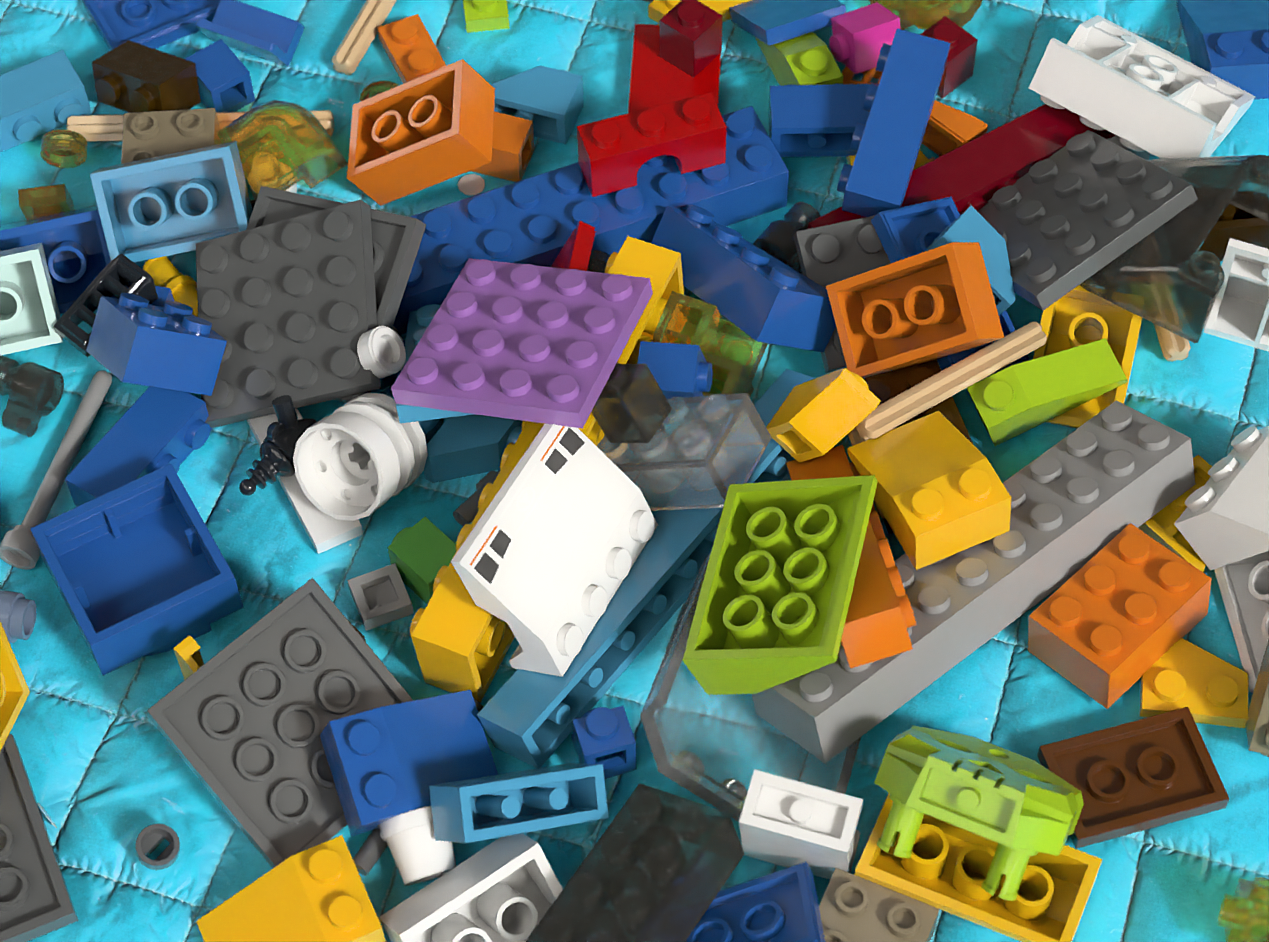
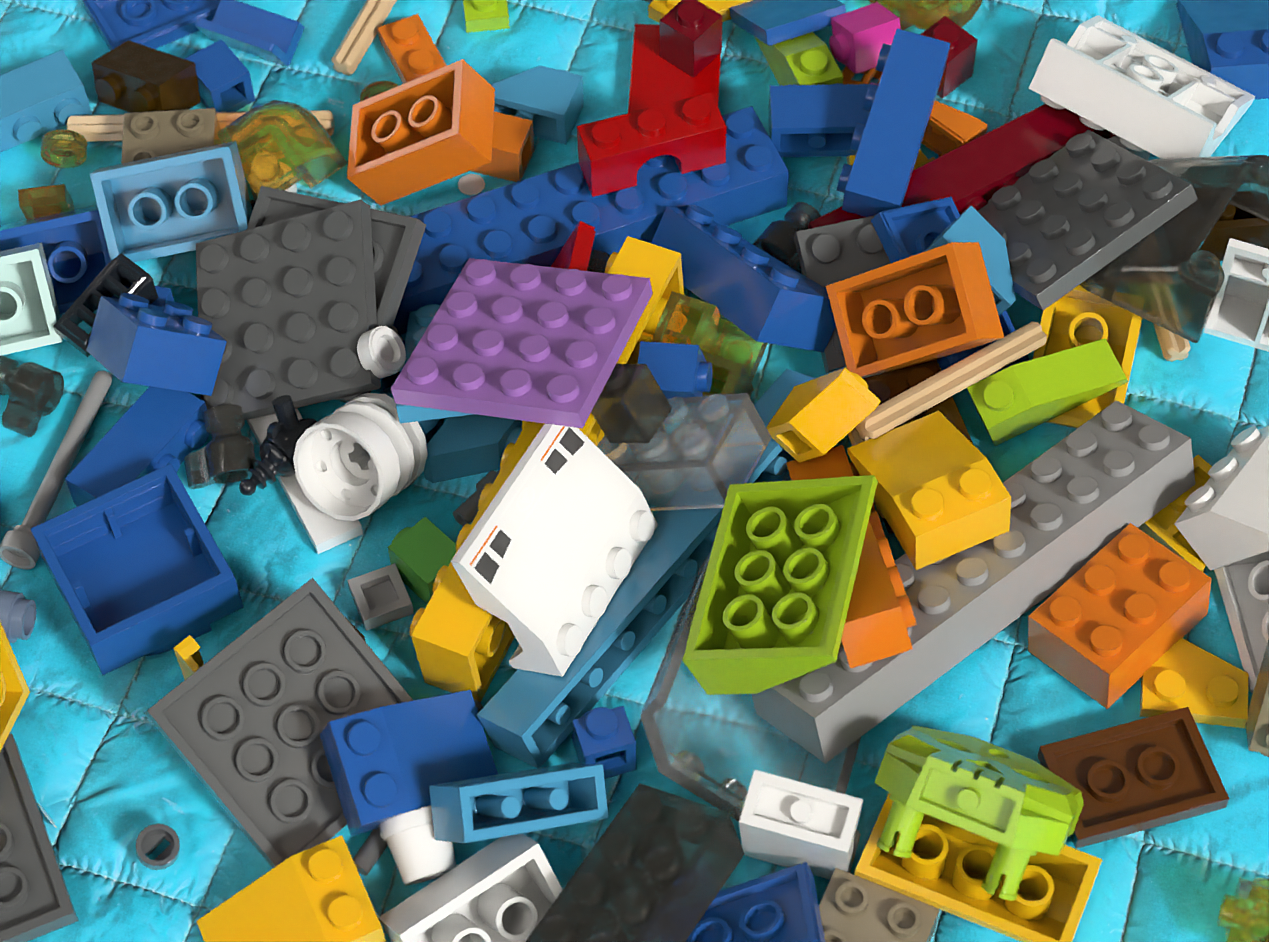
yellow pin [143,256,198,317] -> none
none -> clear smoke piece [184,405,256,489]

